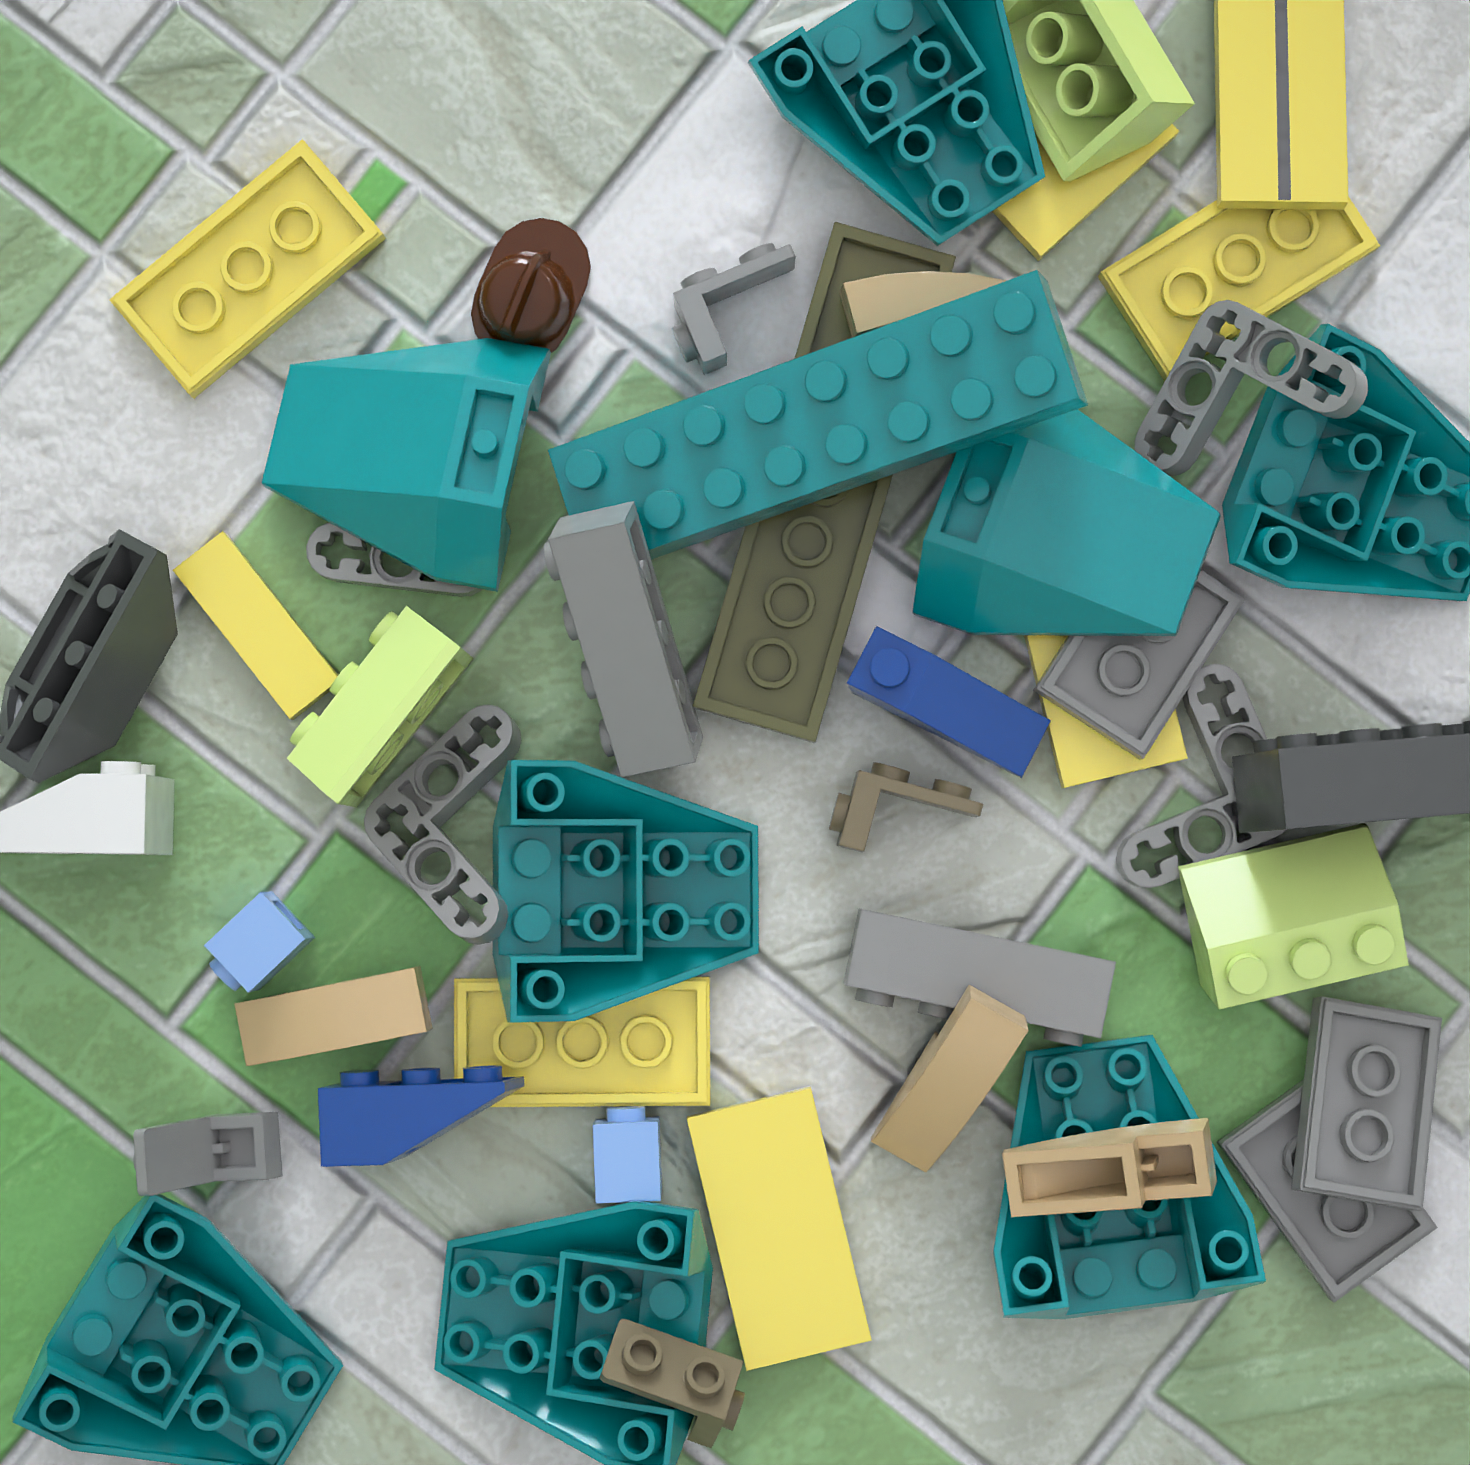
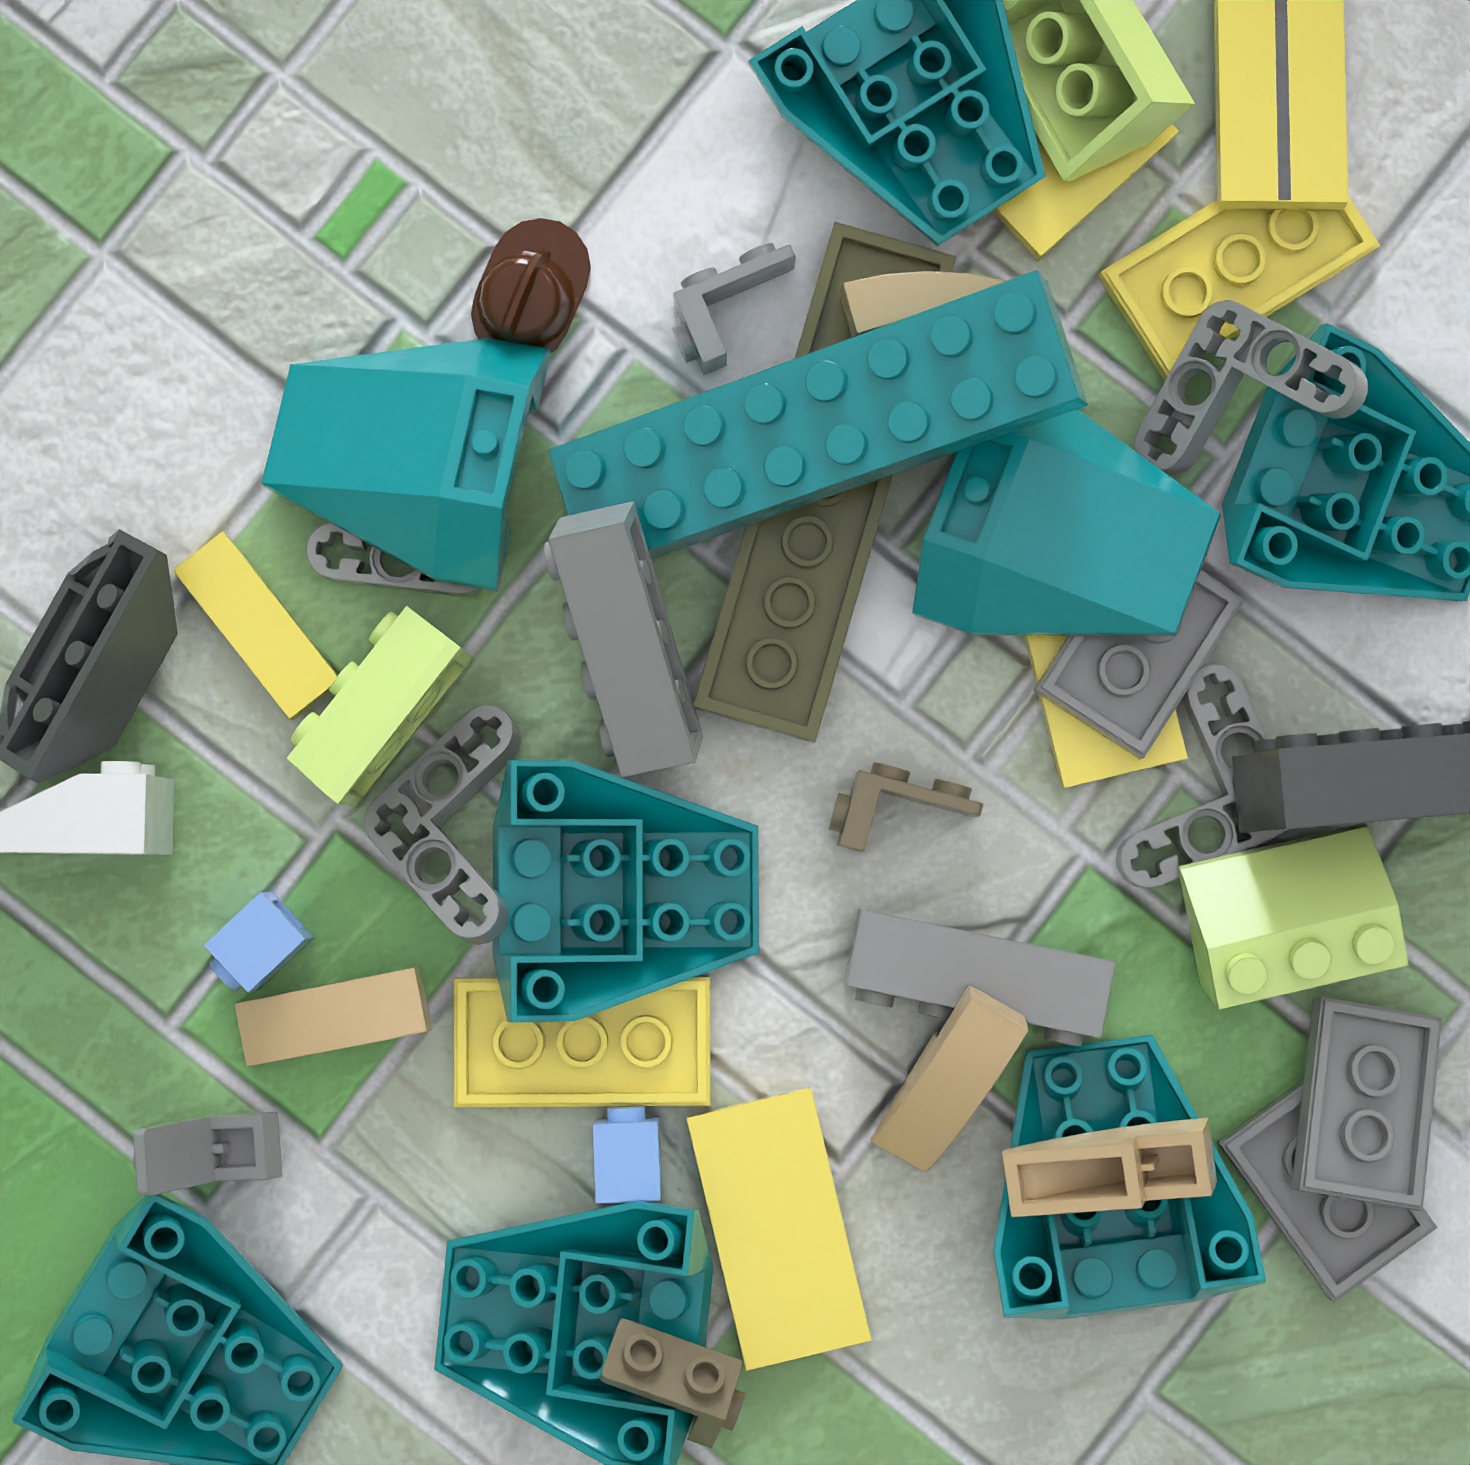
light yellow tile [109,139,386,399] -> none
blue slope [318,1065,524,1167] -> none
blue slope [847,626,1051,778] -> none

